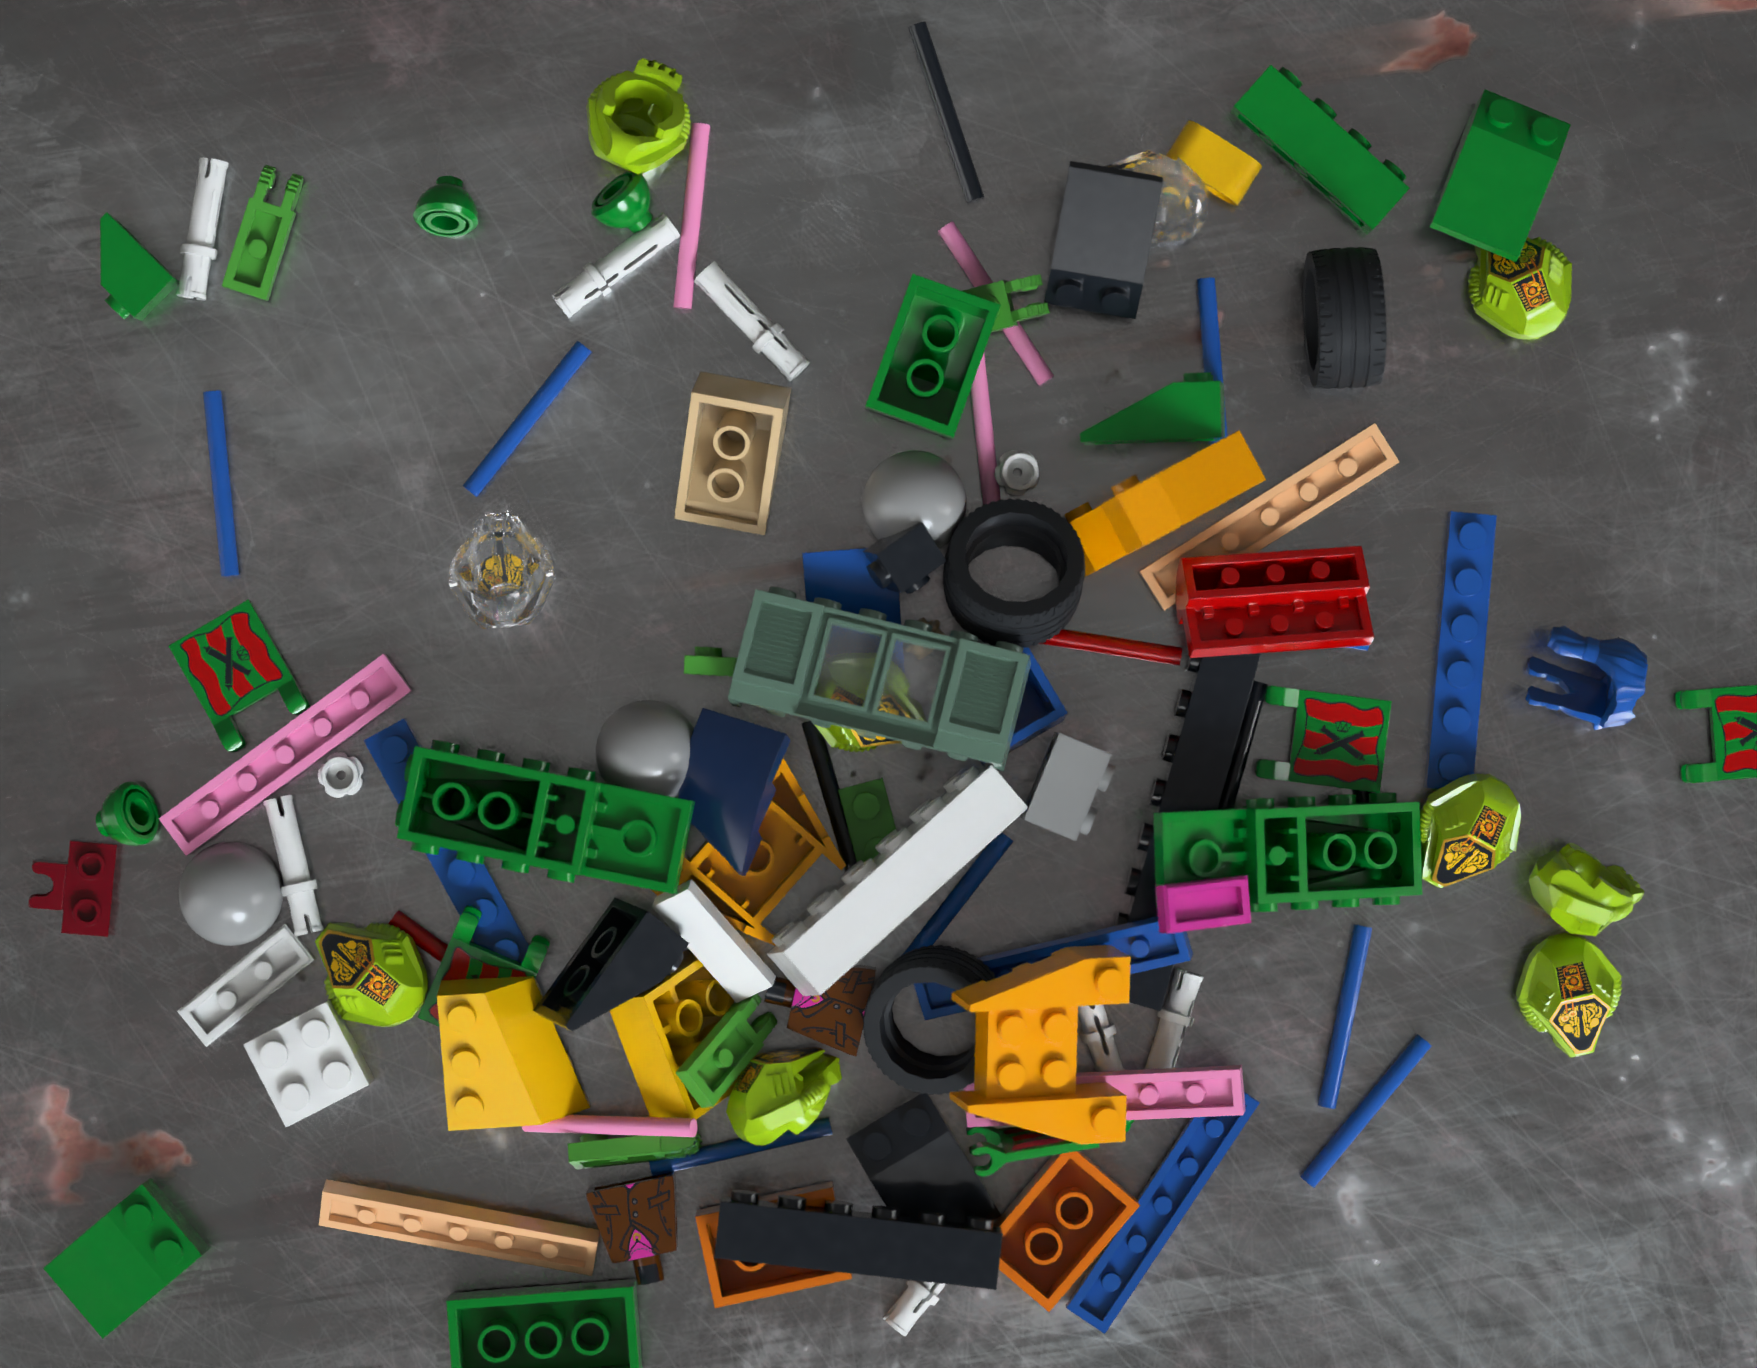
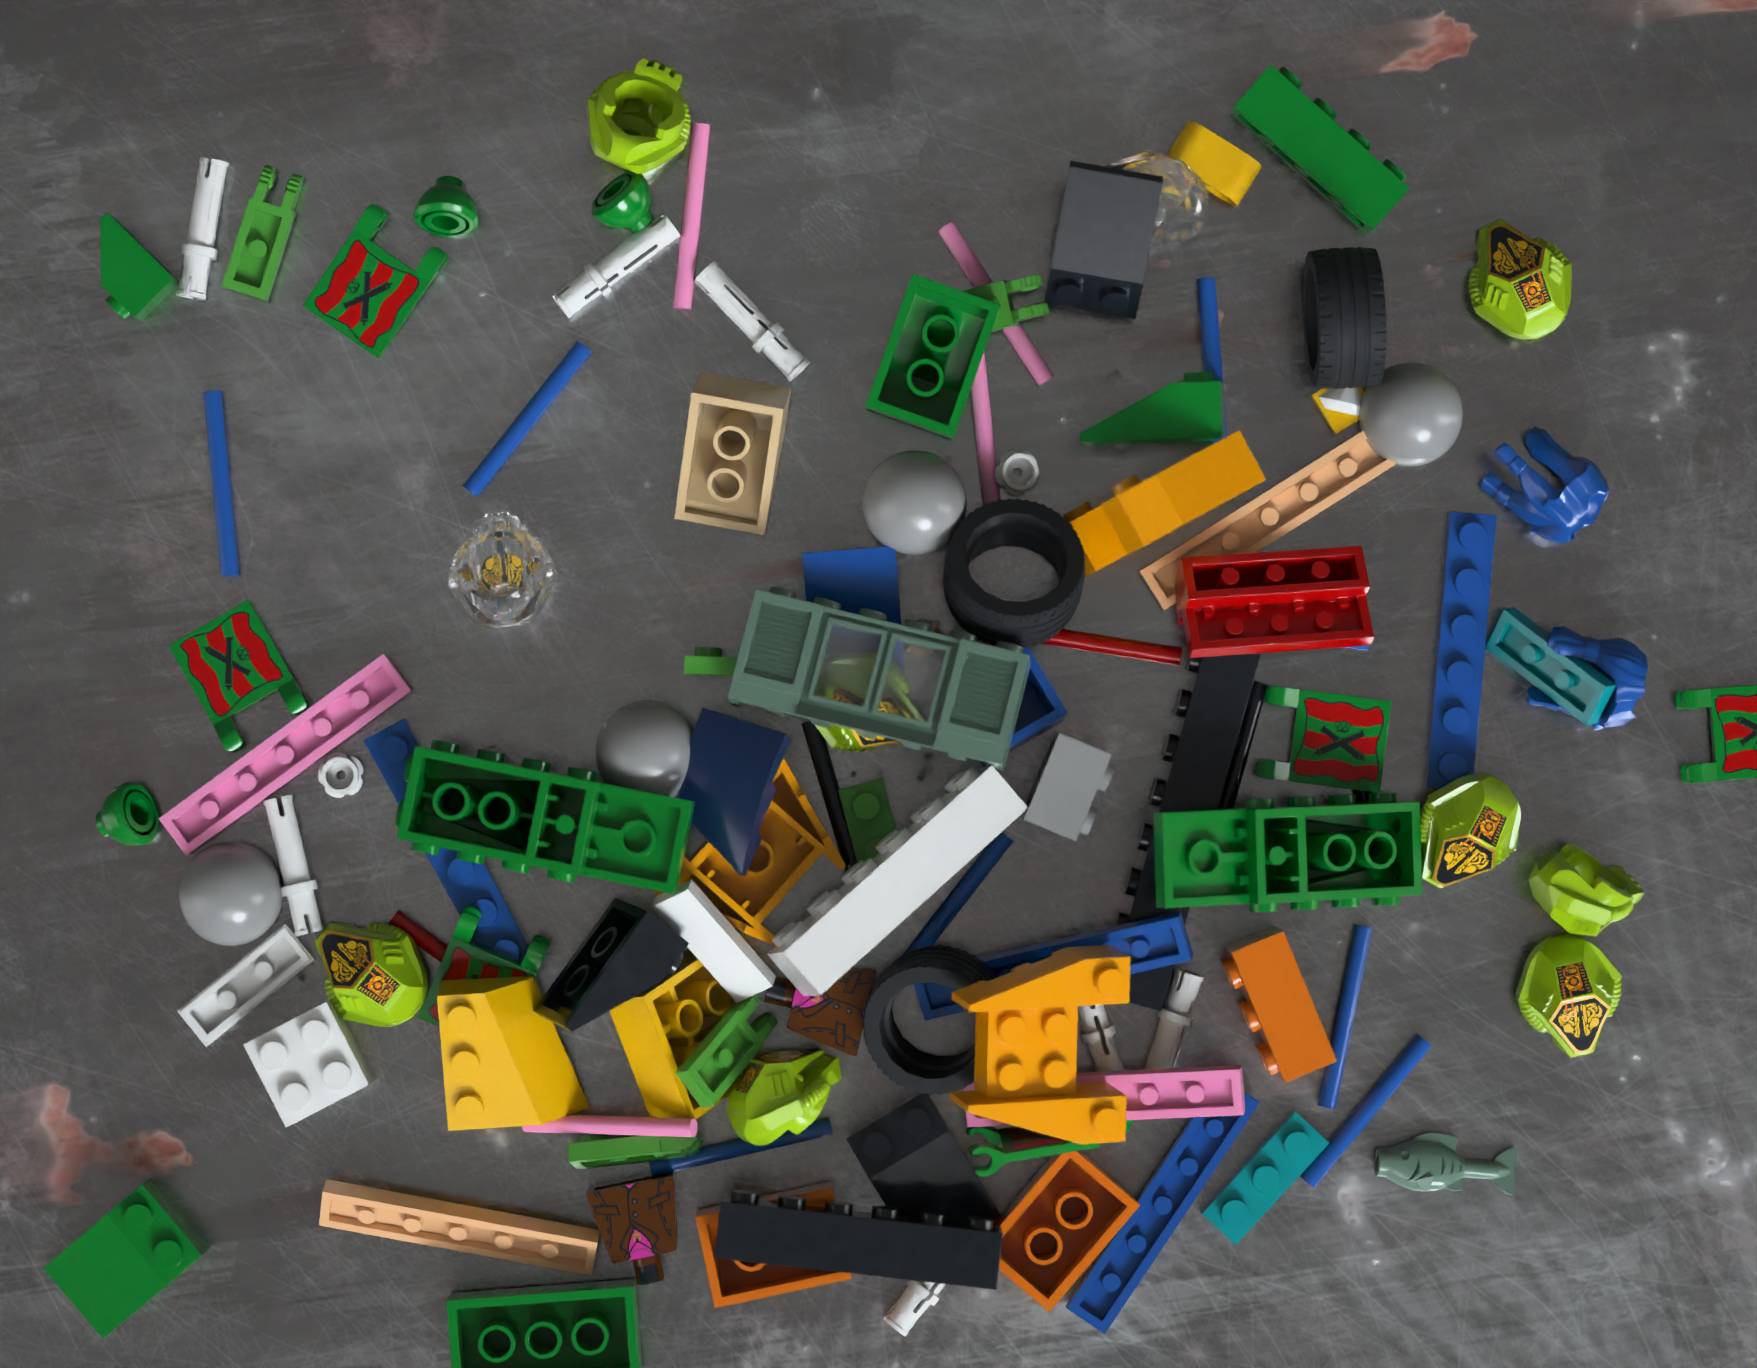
dark red plate [28,840,117,937] -> none
black brick [863,522,946,594] -> none
black bar [908,22,984,203] -> none
dark pink tile [1156,875,1251,934] -> none
green slope [1430,89,1571,262] -> none
none -> flag [302,204,449,359]
none -> teal plate [1201,1110,1329,1245]
none -> orange brick [1220,926,1337,1083]
none -> tile [1310,387,1364,435]
none -> light grey piece [1359,362,1463,466]
none -> sand green animal [1374,1133,1517,1195]
none -> blue piece [1481,426,1610,543]
none -> teal plate [1486,607,1616,726]

